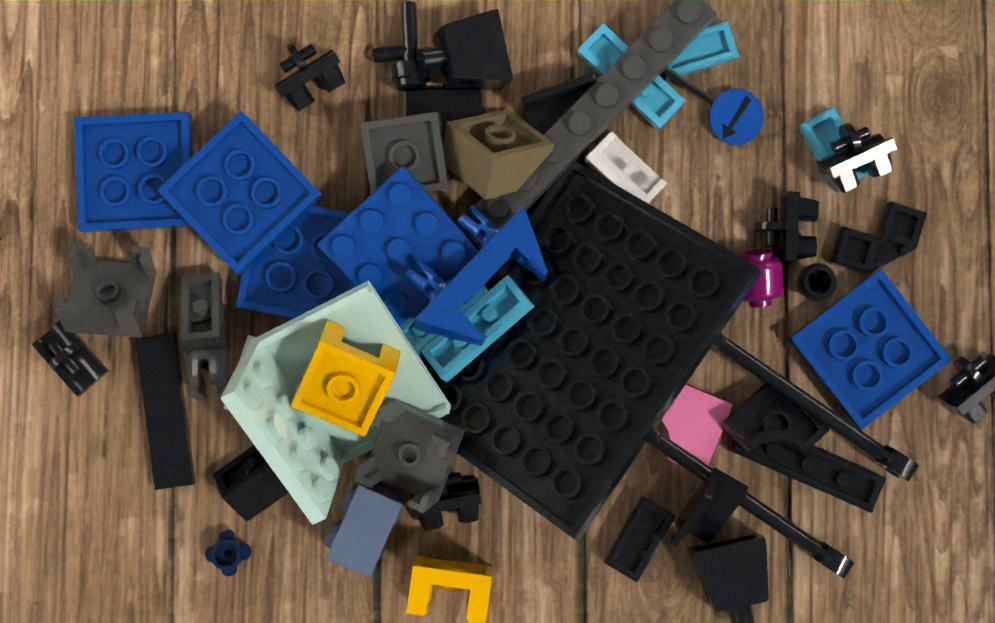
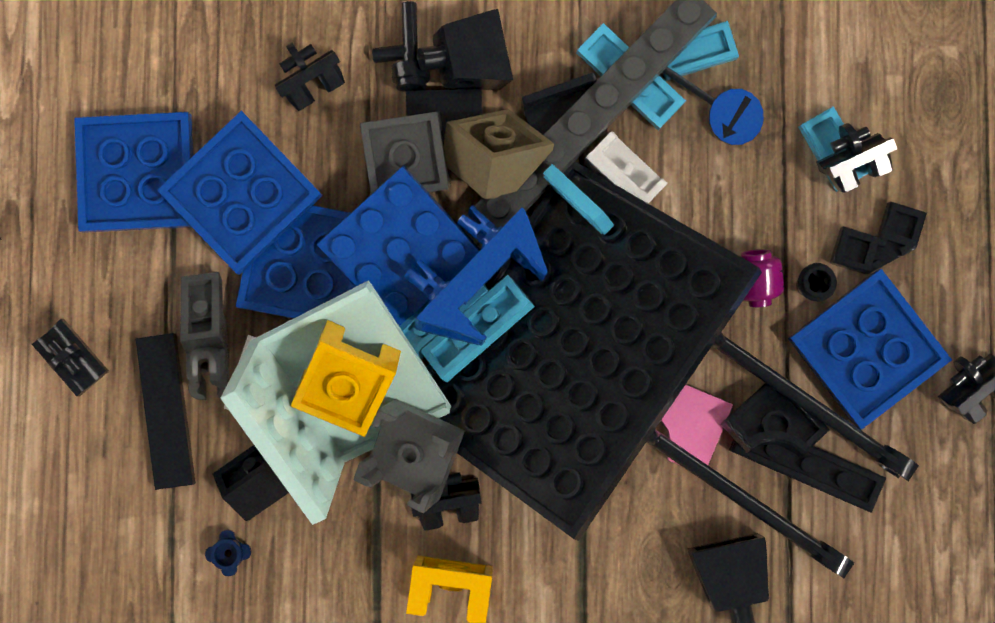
dark grey panel [54,242,157,337] -> none
sand blue piece [324,484,408,578] -> none
black plate [603,495,676,582] -> none
black panel [669,467,749,547] -> none
black hips [755,191,819,264] -> none
none -> medium azure tile [543,164,614,235]

